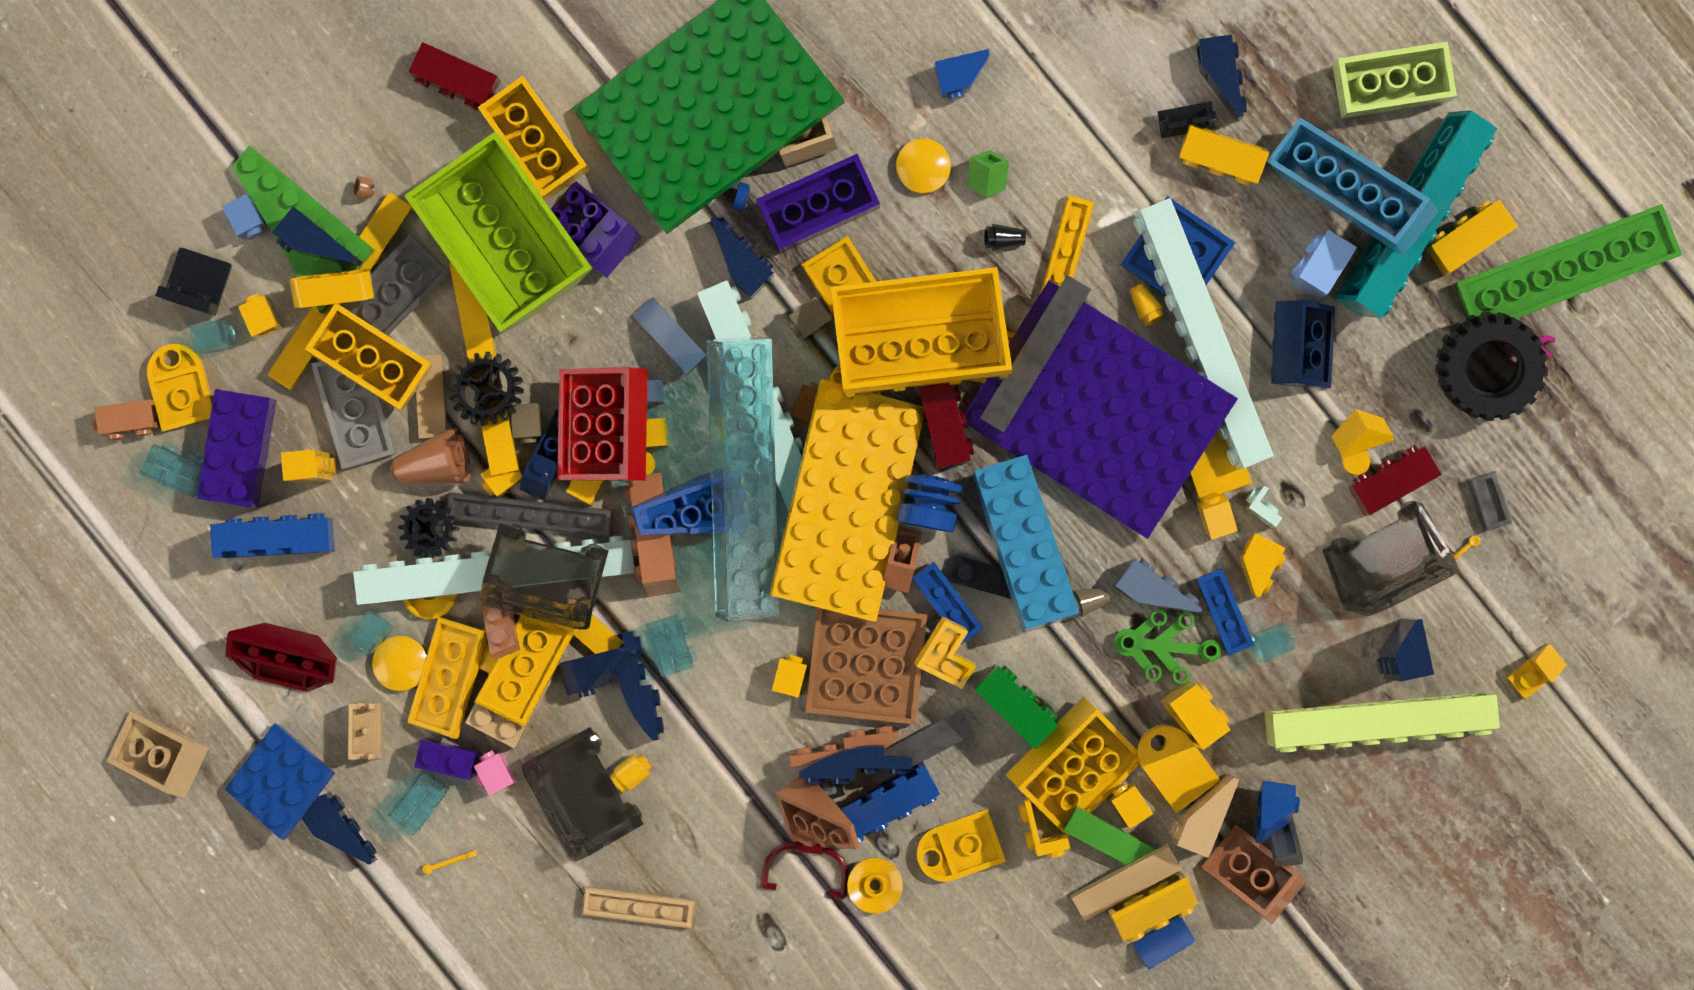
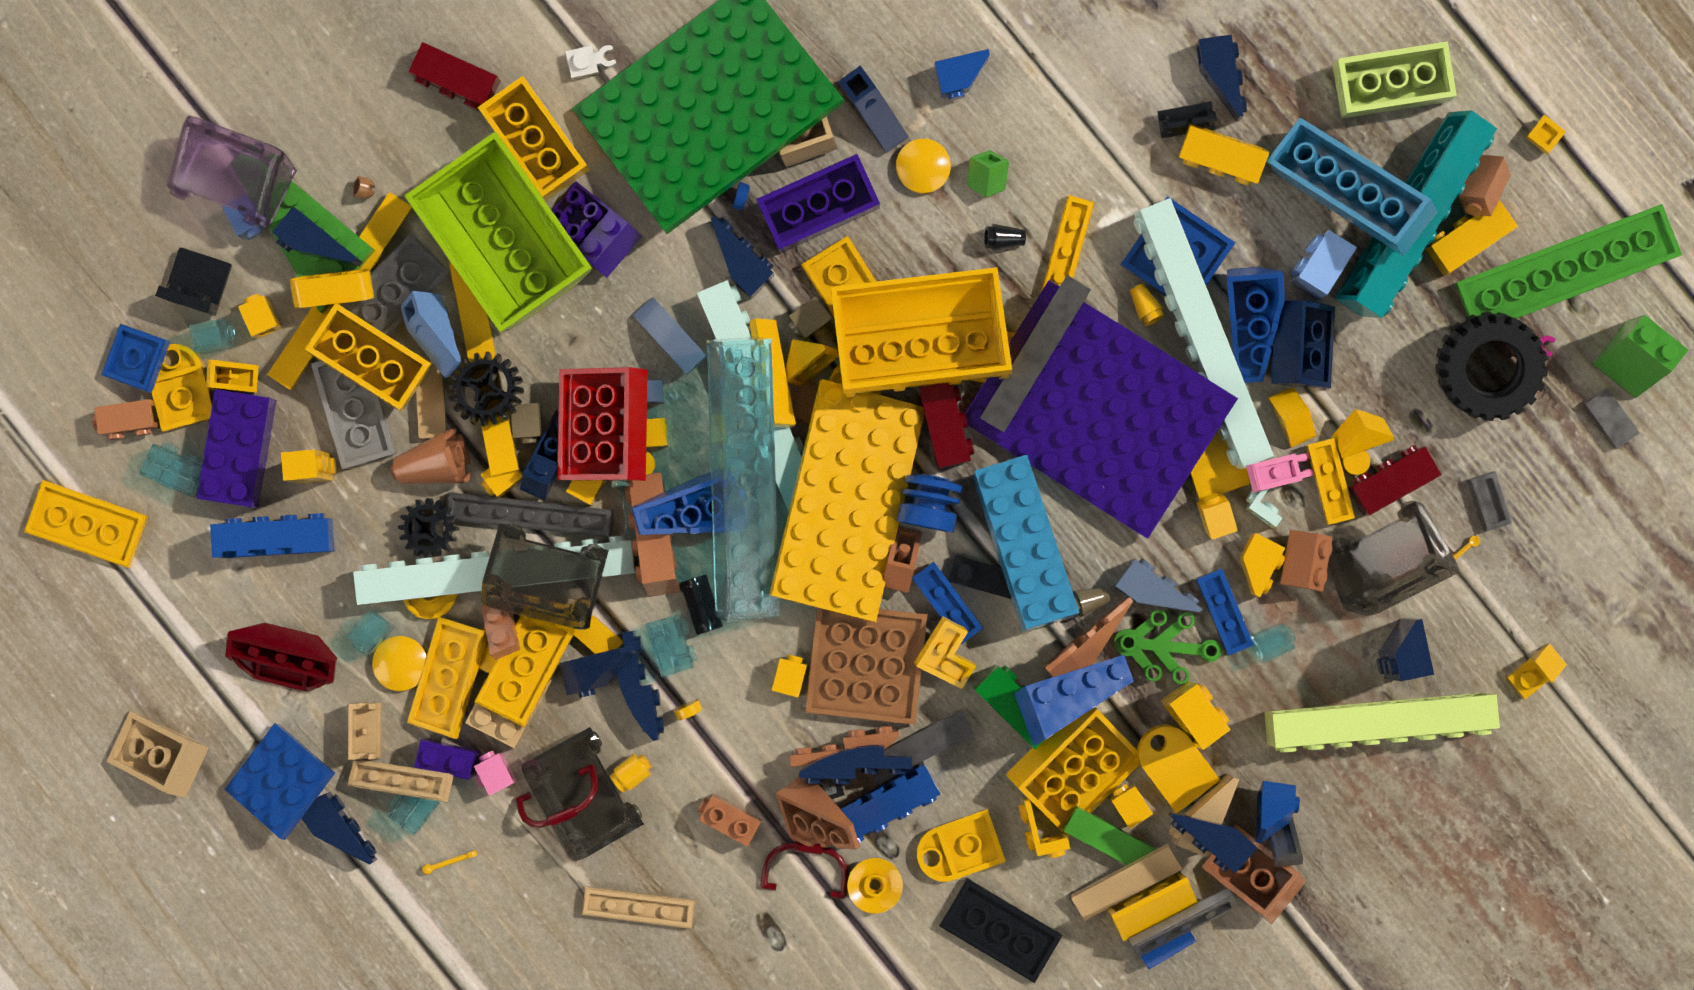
none -> yellow tile [24,480,148,568]
none -> blue tile [101,324,171,393]
none -> clear purple windscreen [167,115,297,228]
none -> yellow slope [206,360,259,393]
none -> tan tile [347,759,454,803]
none -> medium blue slope [400,291,461,378]
none -> dark red piece [516,764,598,828]
none -> white plate [565,45,617,80]
none -> yellow tile [673,699,702,721]
none -> black hinge [680,574,723,635]
none -> nougat brick [697,794,762,847]
none -> yellow tile [749,318,796,428]
none -> yellow slope [785,339,839,387]
none -> dark blue slope [838,65,909,153]
none -> black tile [939,878,1063,983]
none -> blue wedge [1014,655,1134,746]
none -> nougat wedge [1042,597,1133,678]
none -> flat silver tile [1129,888,1237,957]
none -> dark blue slope [1168,811,1257,873]
none -> blue wedge [1227,267,1285,383]
none -> bright pink hinge [1246,452,1314,493]
none -> yellow slope [1267,387,1316,448]
none -> nougat brick [1280,530,1333,592]
none -> yellow plate [1306,438,1355,525]
none -> nougat brick [1458,155,1511,216]
none -> yellow plate [1525,115,1566,155]
none -> flat silver tile [1583,388,1640,449]
none -> bright green slope [1592,315,1689,398]

